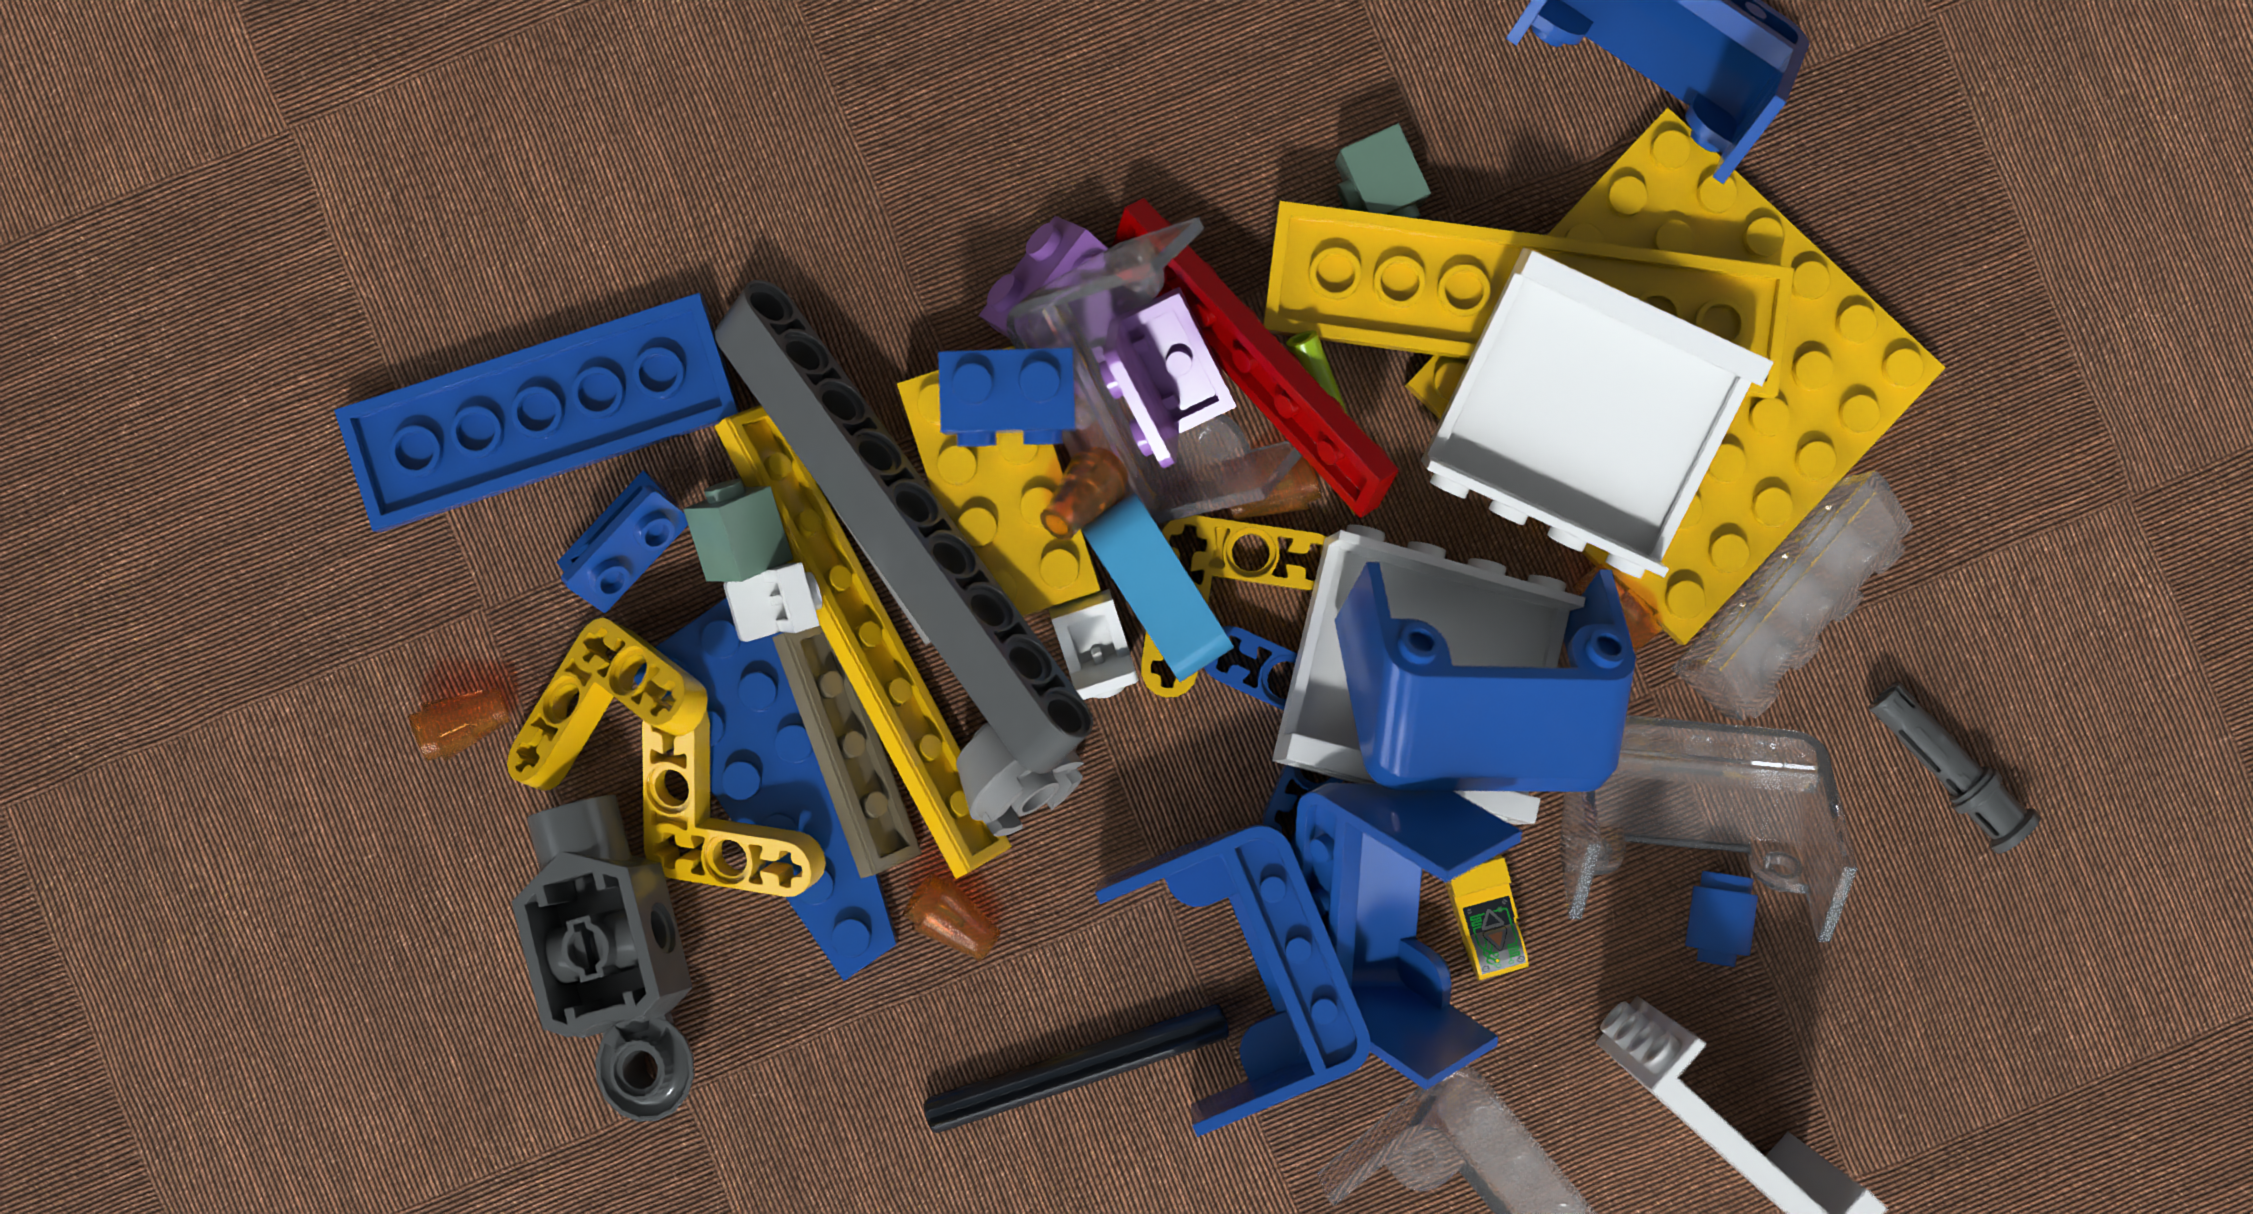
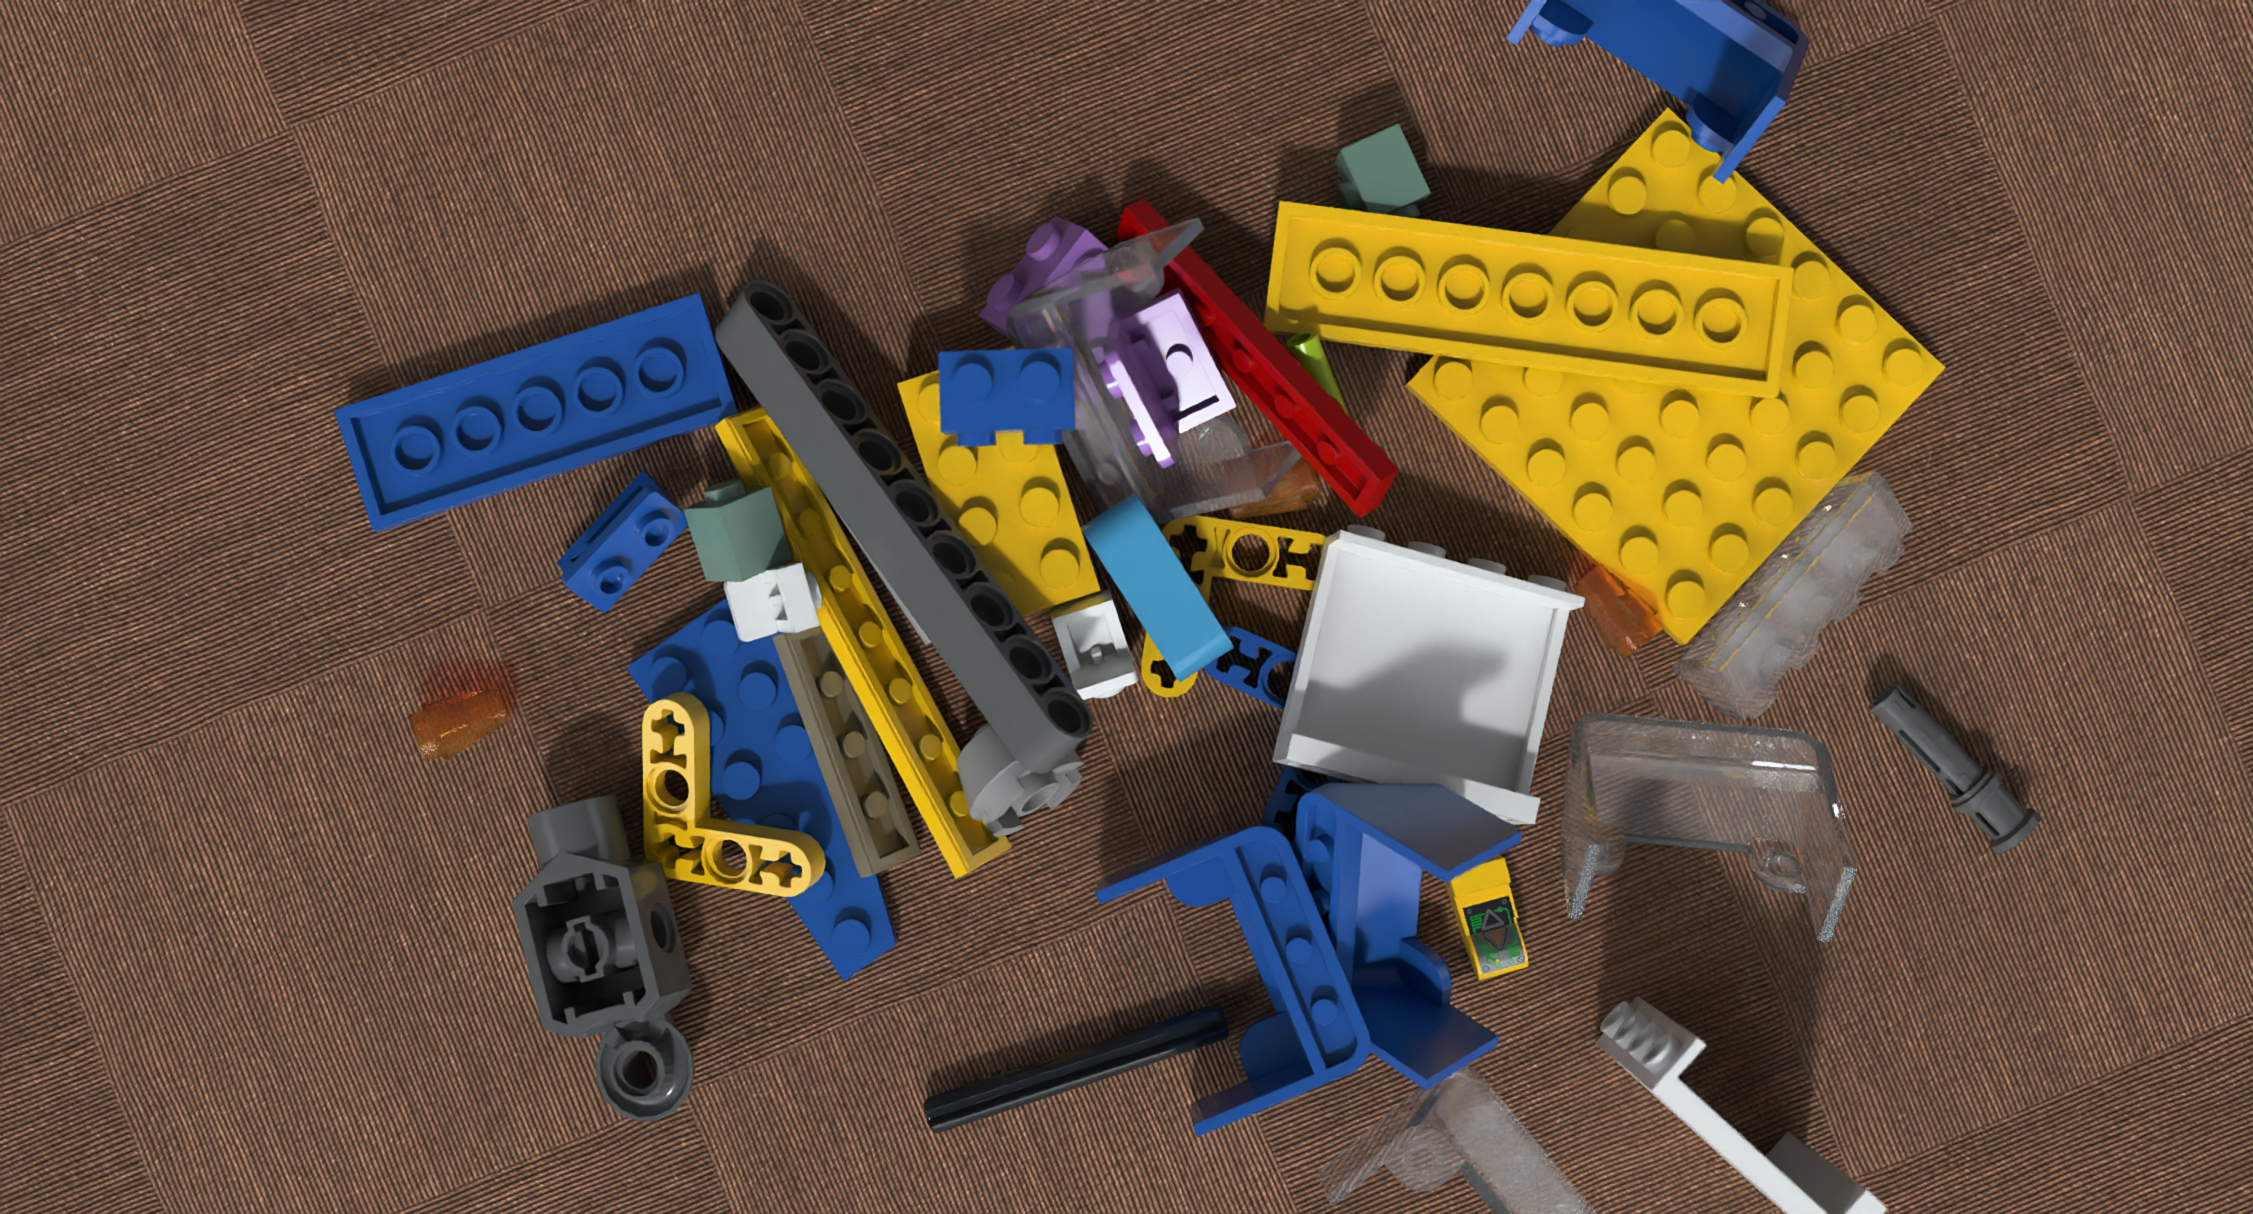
yellow beam [507,618,708,791] -> none
clear orange cone [903,873,1001,961] -> none
clear orange cone [1040,446,1128,540] -> none
blue windscreen [1334,562,1636,792] -> none
white panel [1421,247,1774,579] -> none
blue brick [1685,871,1758,967] -> none

